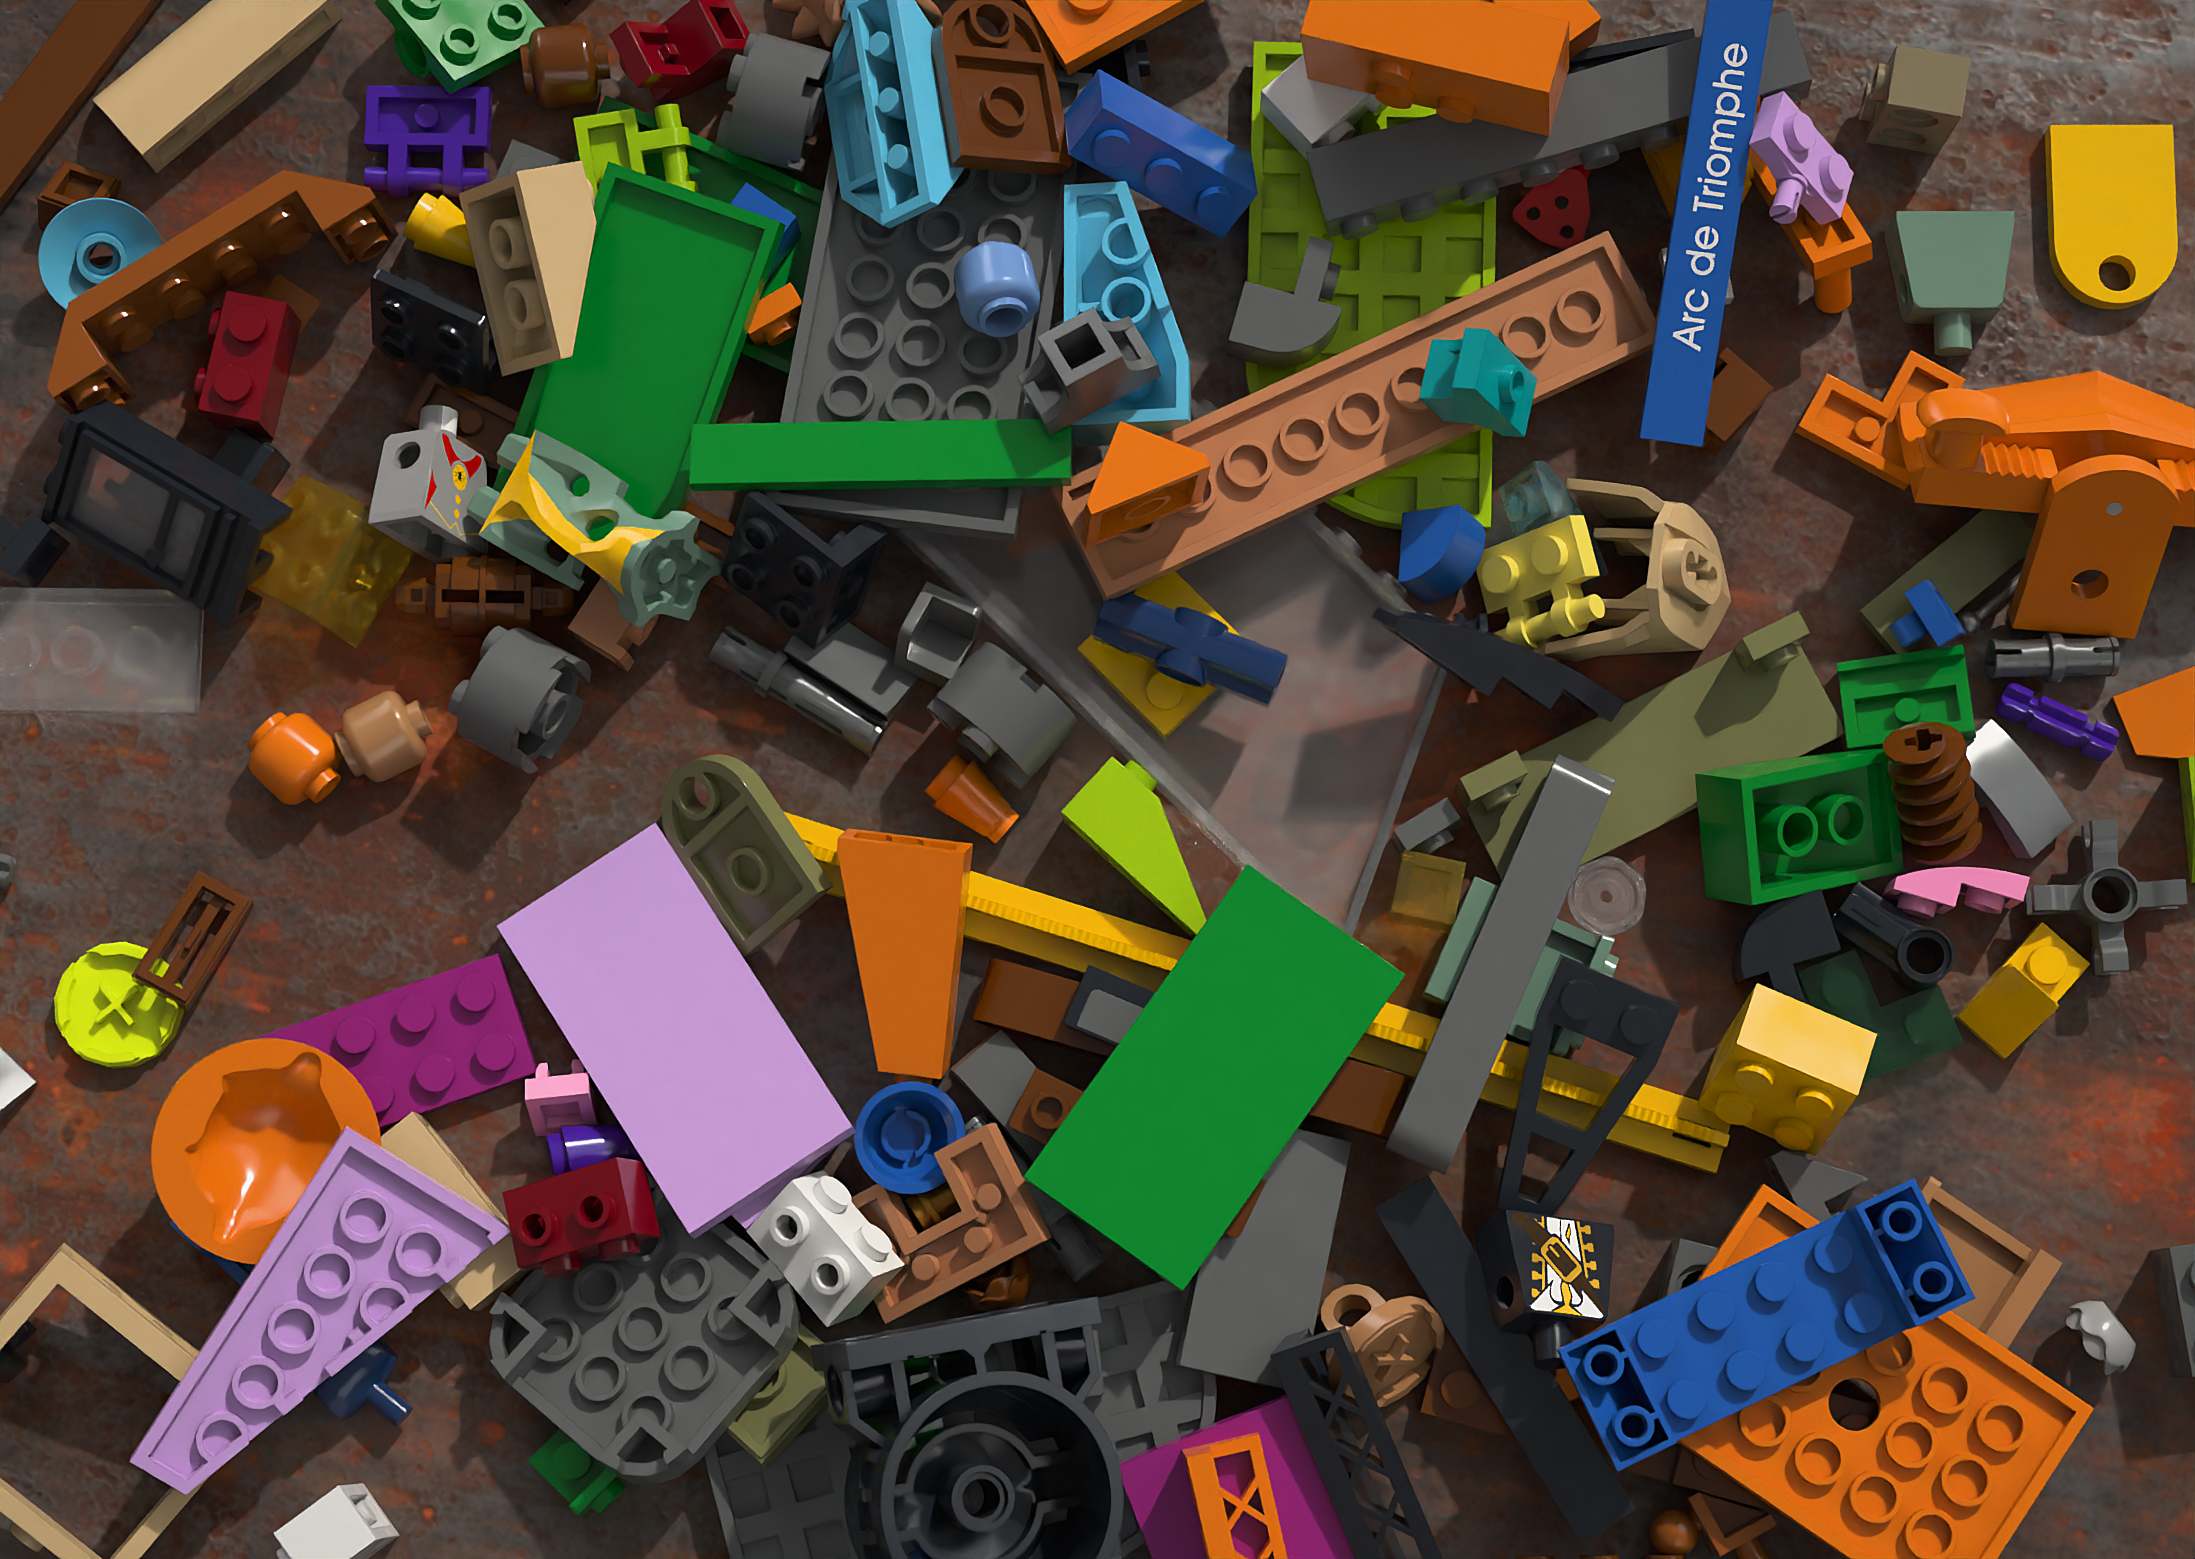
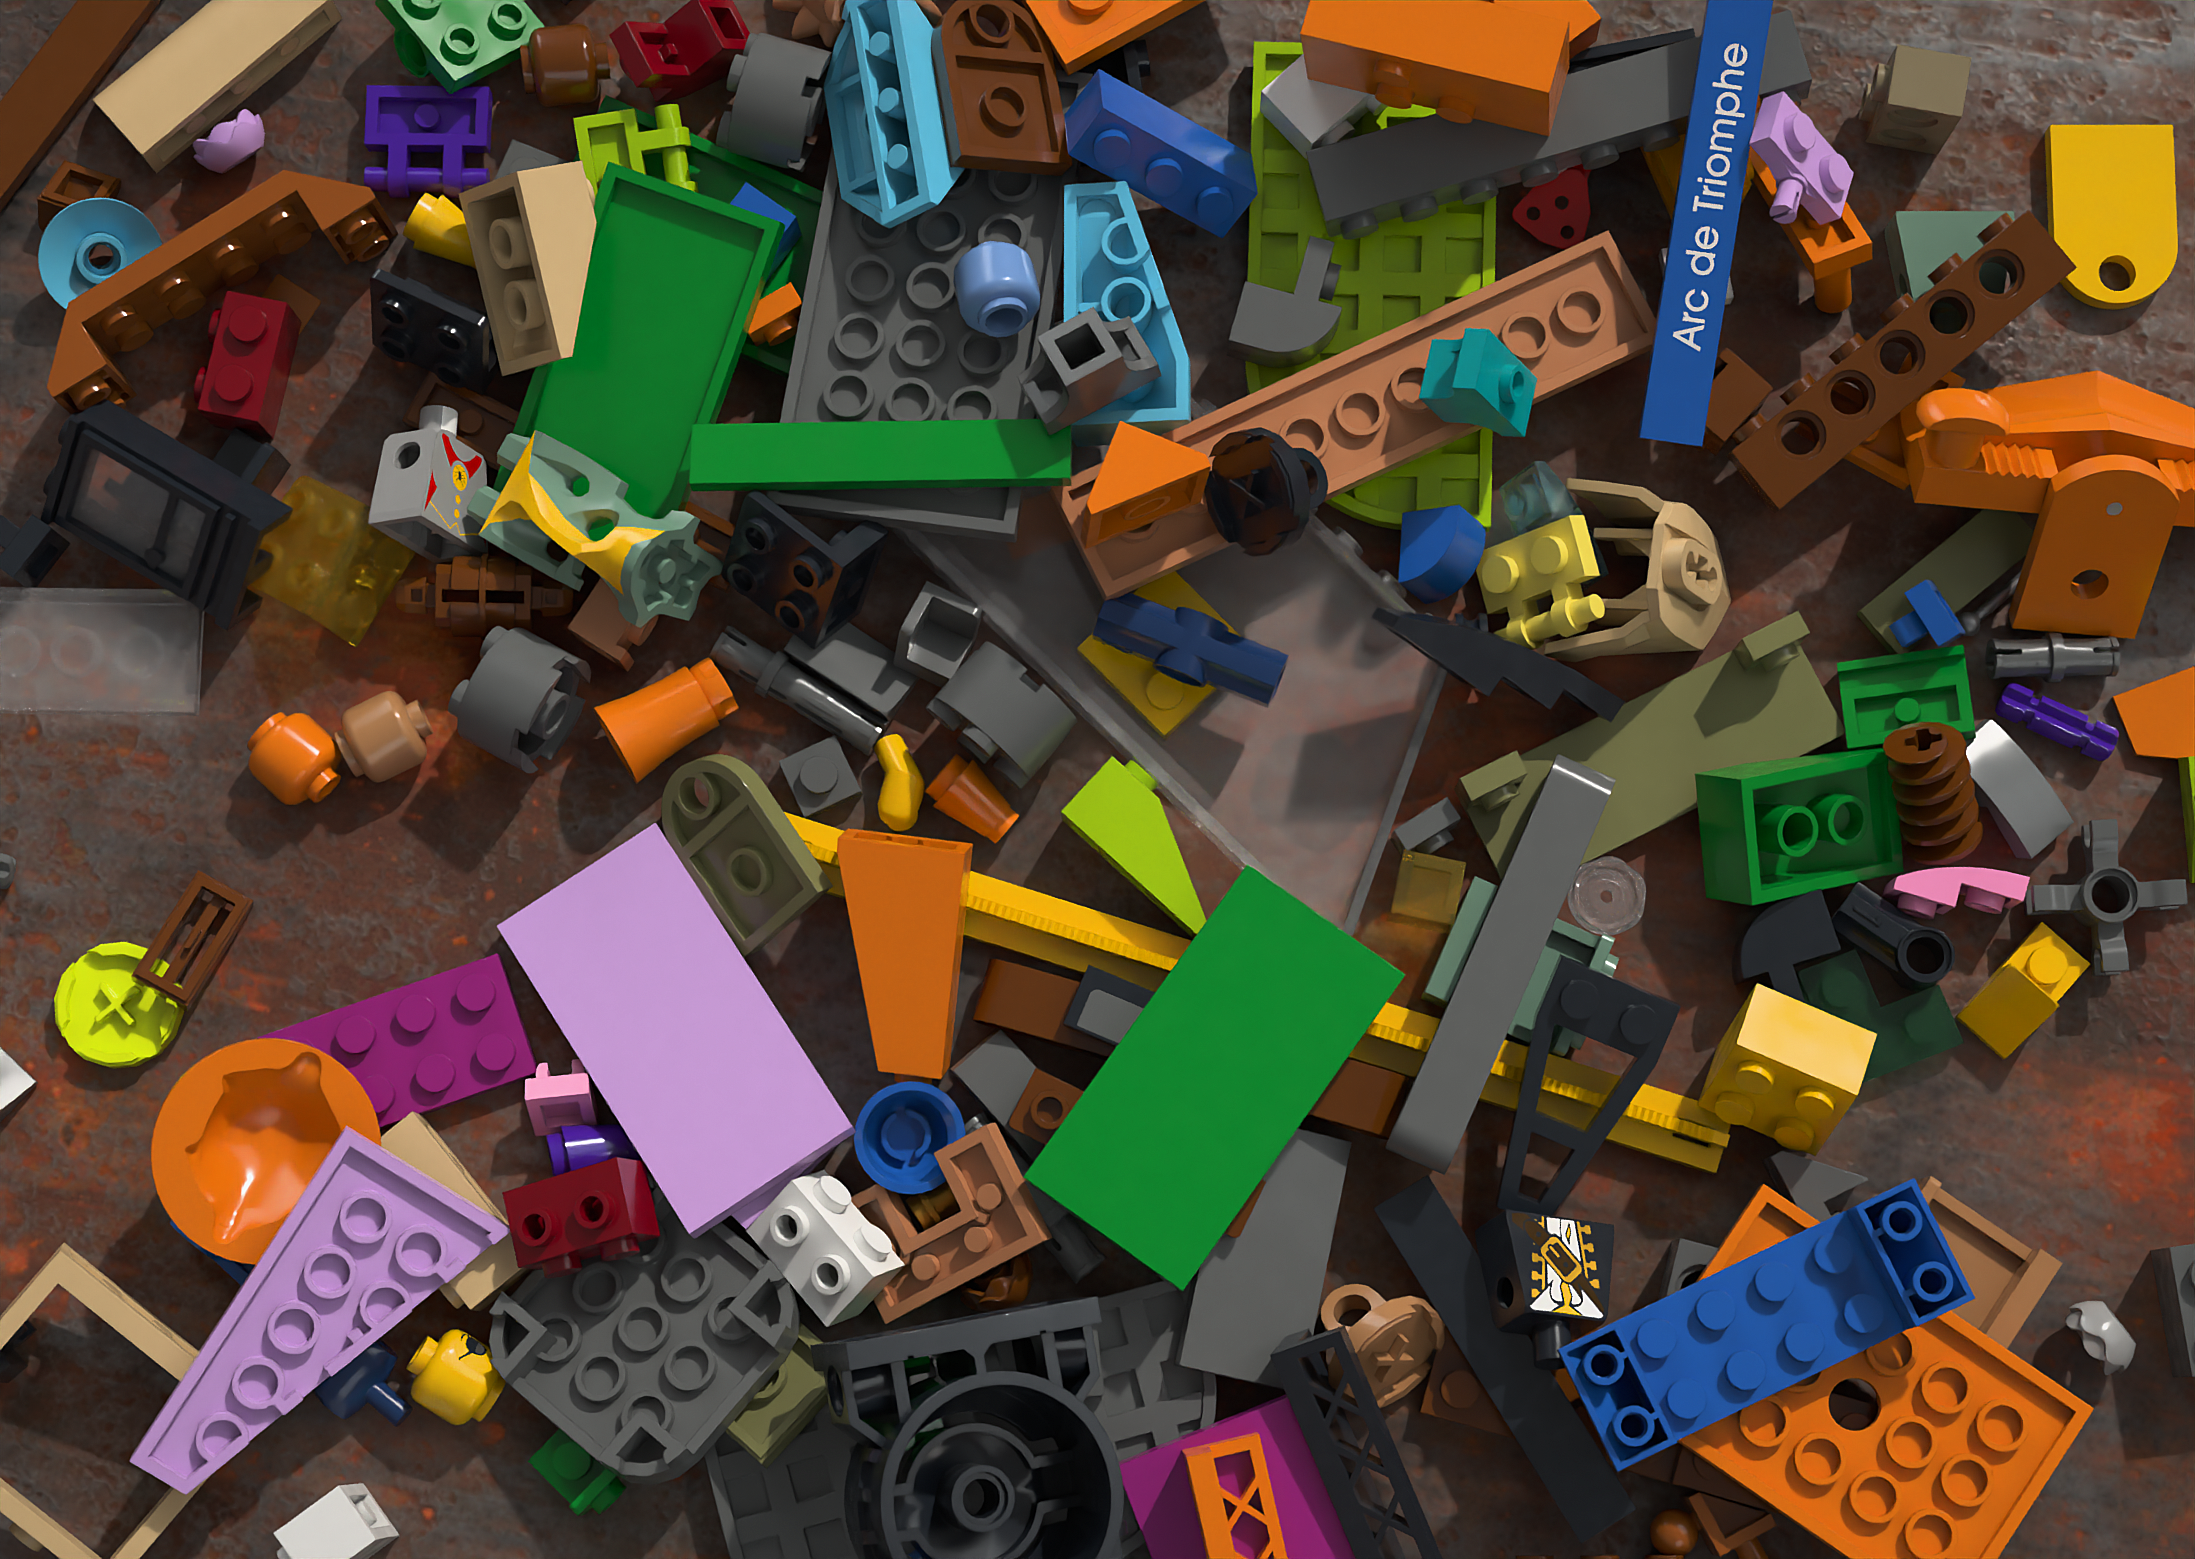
none -> lavender plate [193,109,265,174]
none -> yellow head [406,1329,506,1425]
none -> orange plant [593,657,739,784]
none -> dark grey plate [778,735,863,819]
none -> yellow arm [874,734,925,831]
none -> black tile [1204,427,1328,557]
none -> reddish brown brick [1727,209,2077,514]

